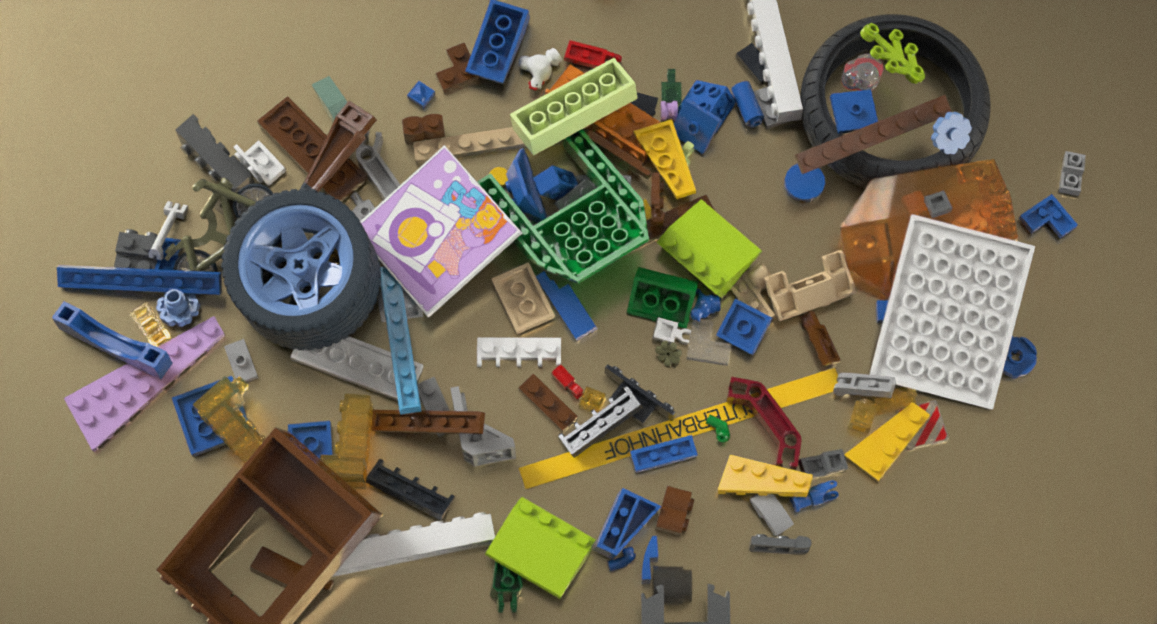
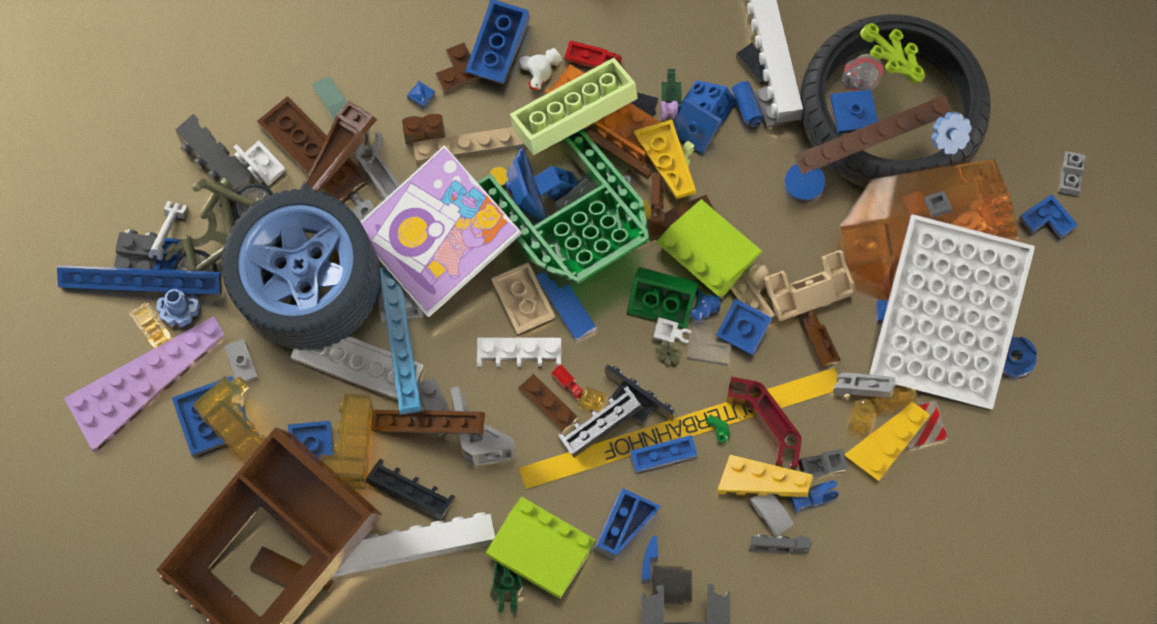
blue arch [52,301,173,379] -> none
blue arm [607,547,636,571] -> none
reddish brown brick [656,486,695,536] -> none

